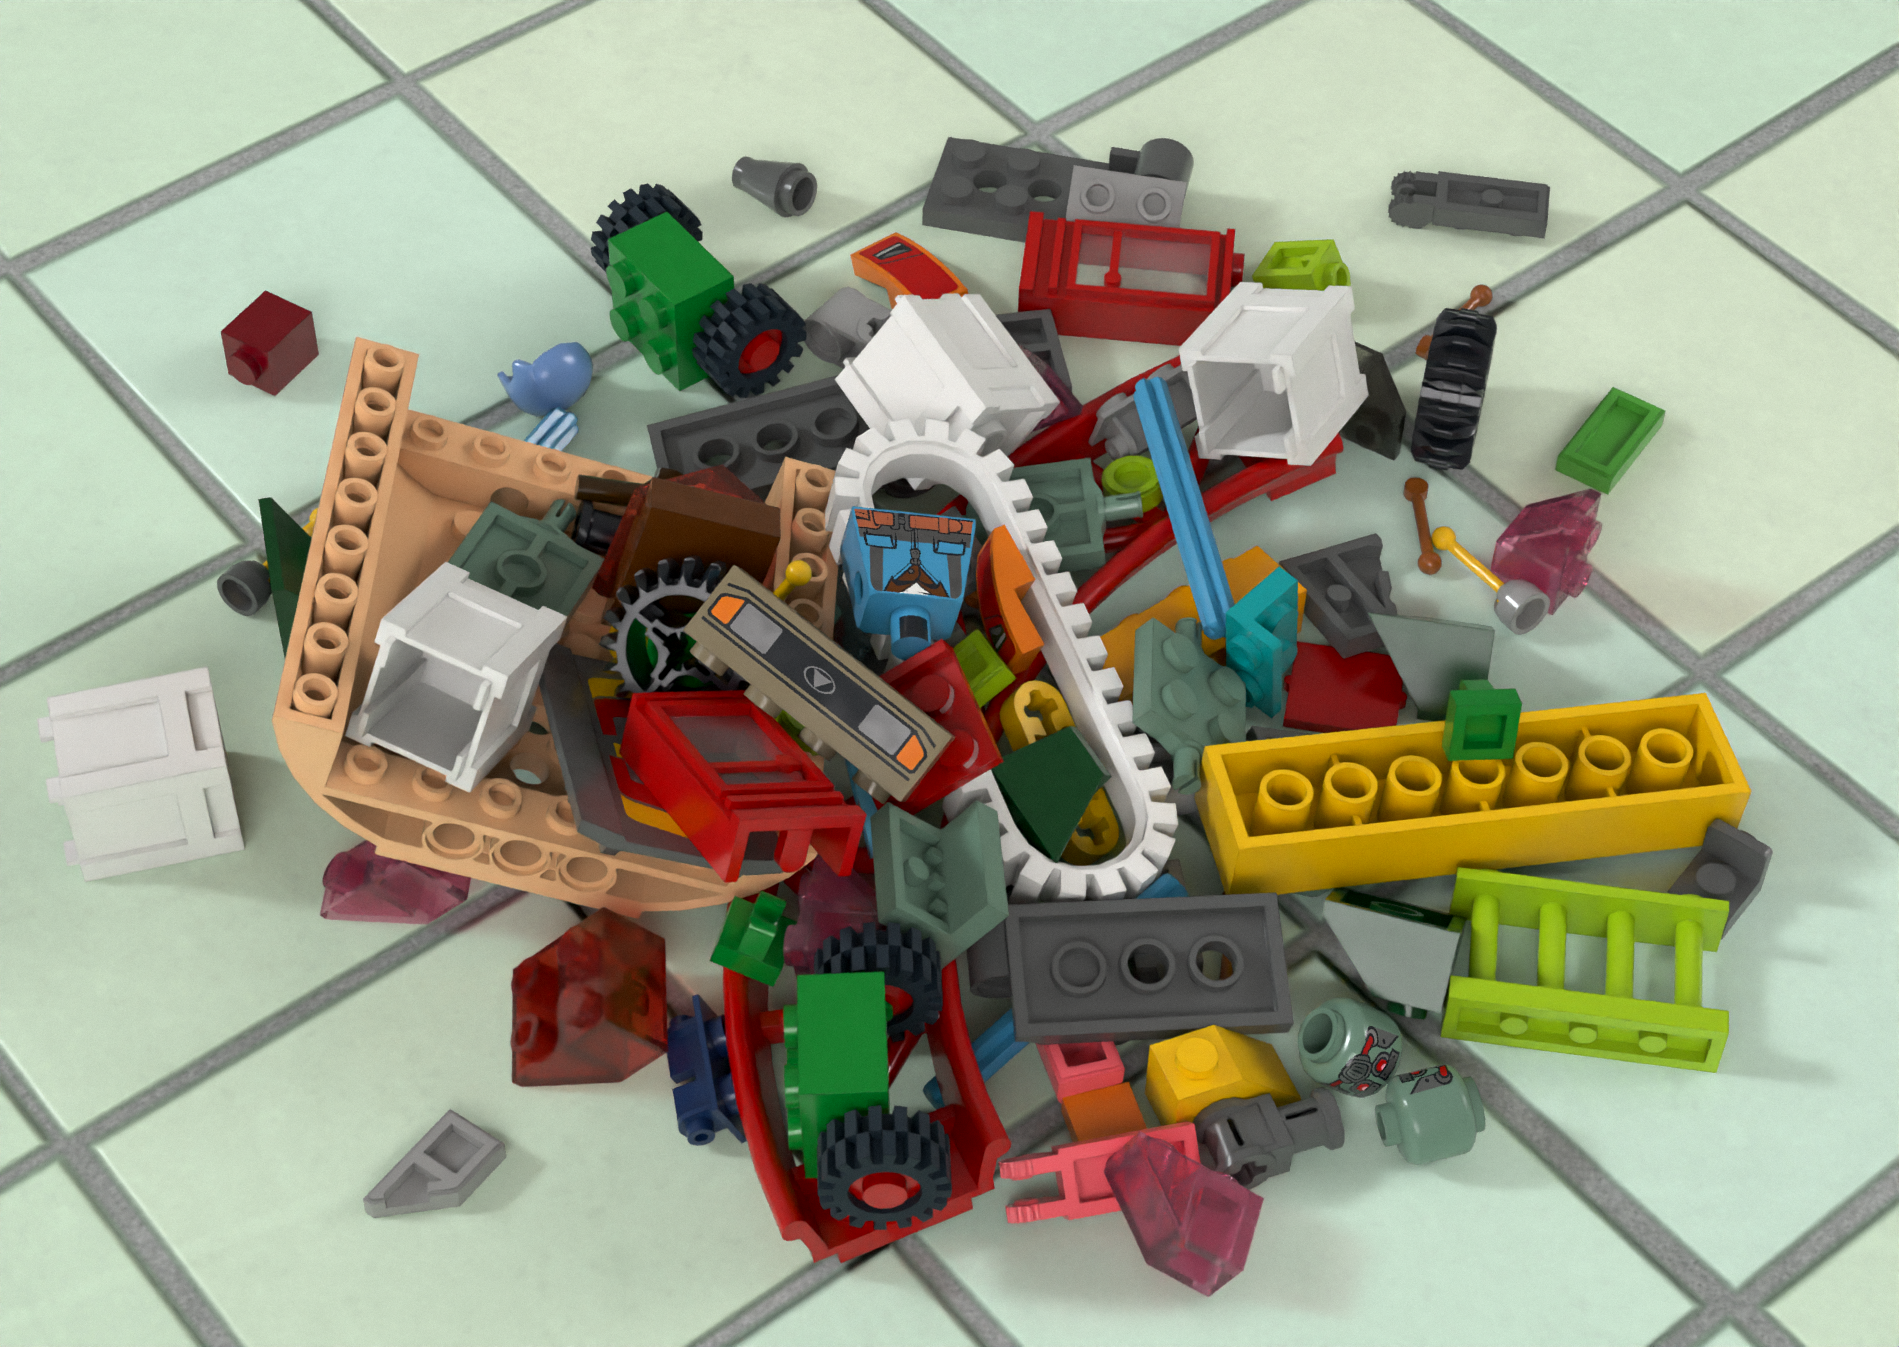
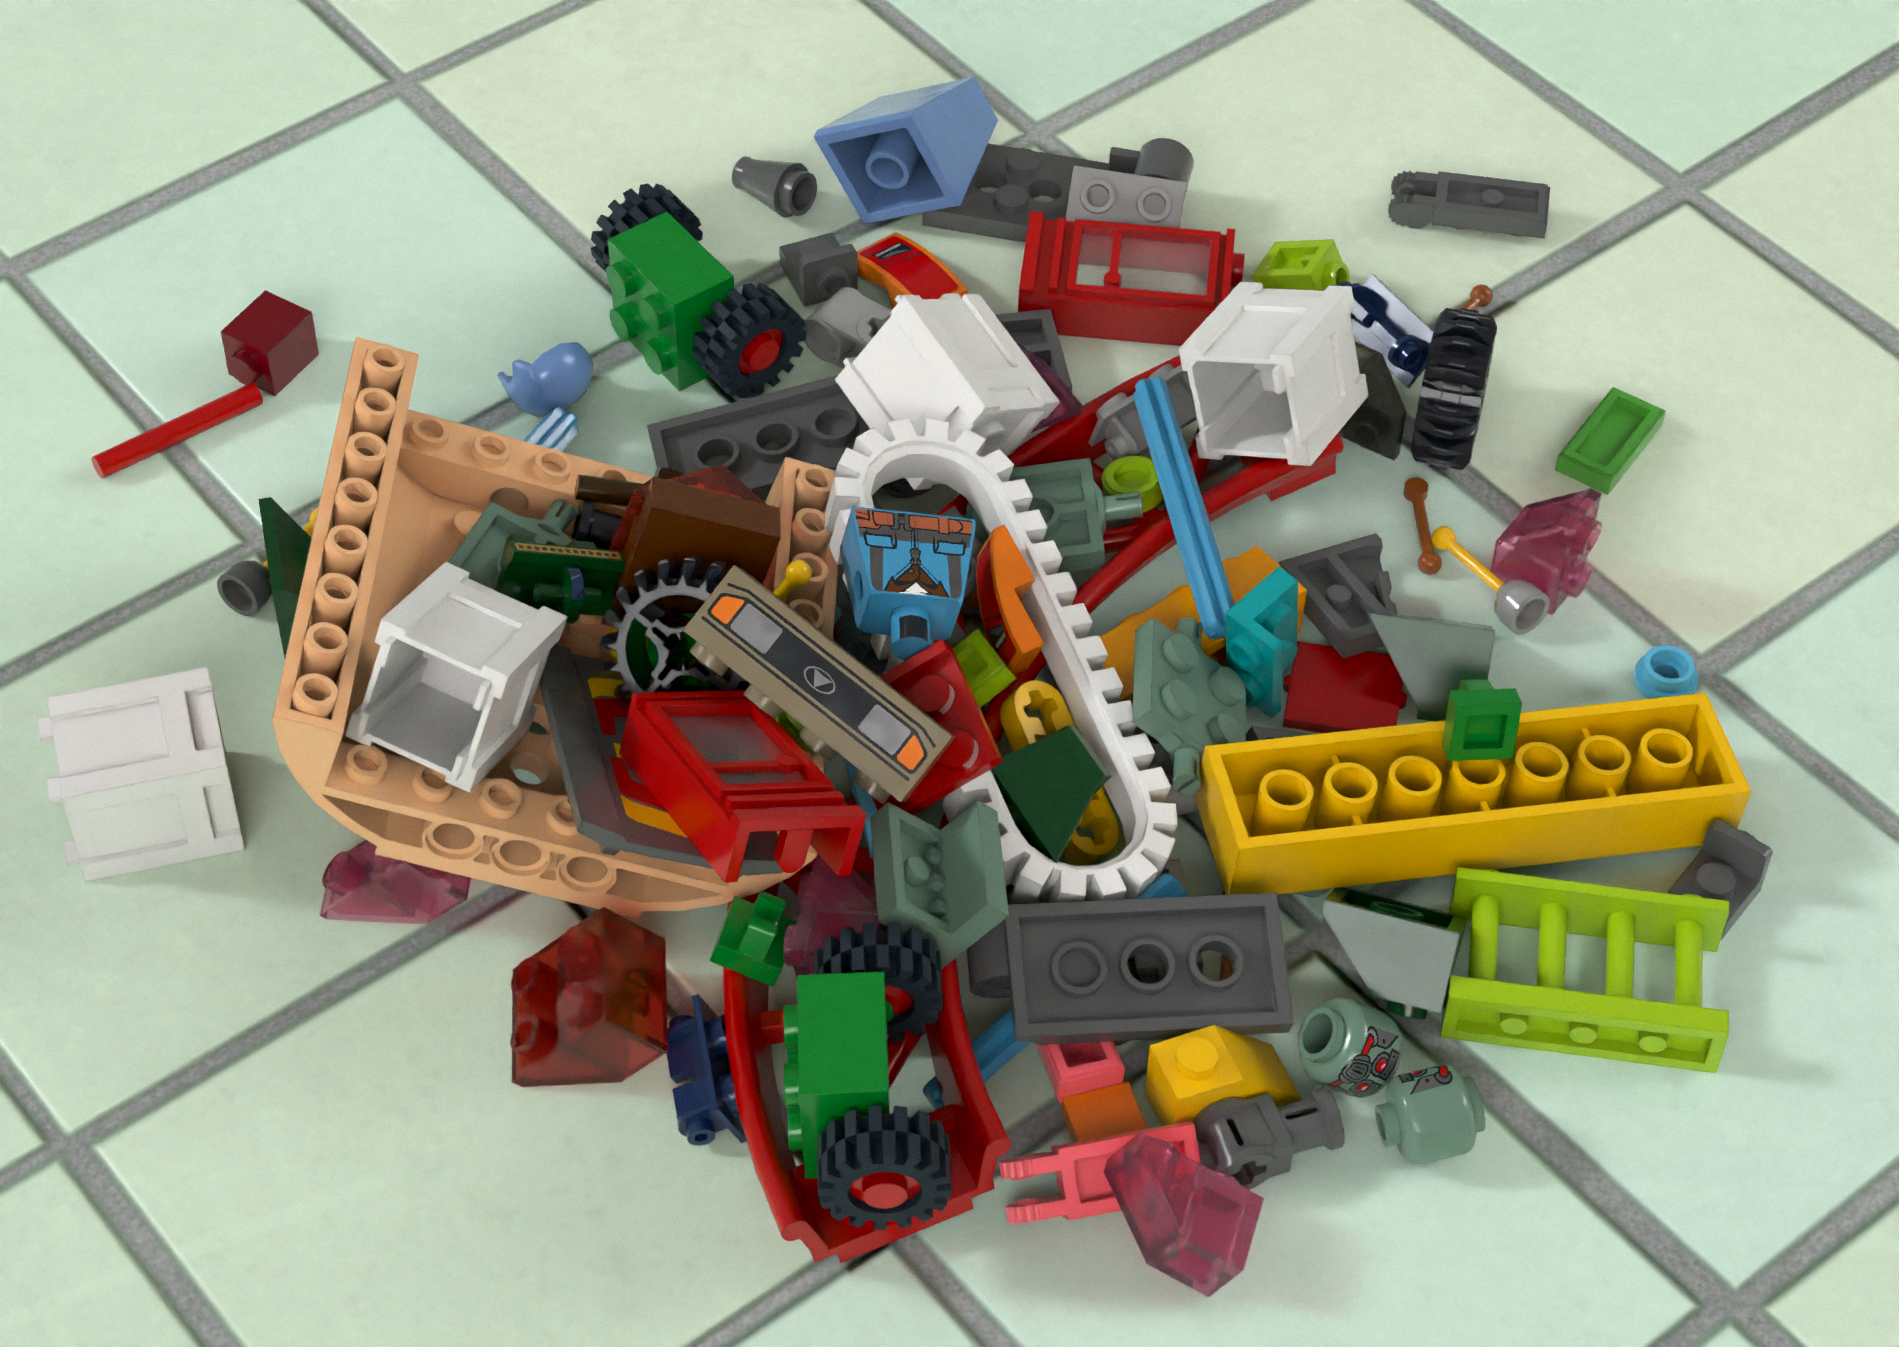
light grey tile [363,1109,506,1218] -> none
none -> red bar [91,382,263,479]
none -> dark green hips [495,534,626,624]
none -> dark grey bracket [779,233,858,307]
none -> medium blue slope [814,76,998,224]
none -> hinge [1338,273,1433,388]
none -> medium azure plate [1633,645,1698,699]

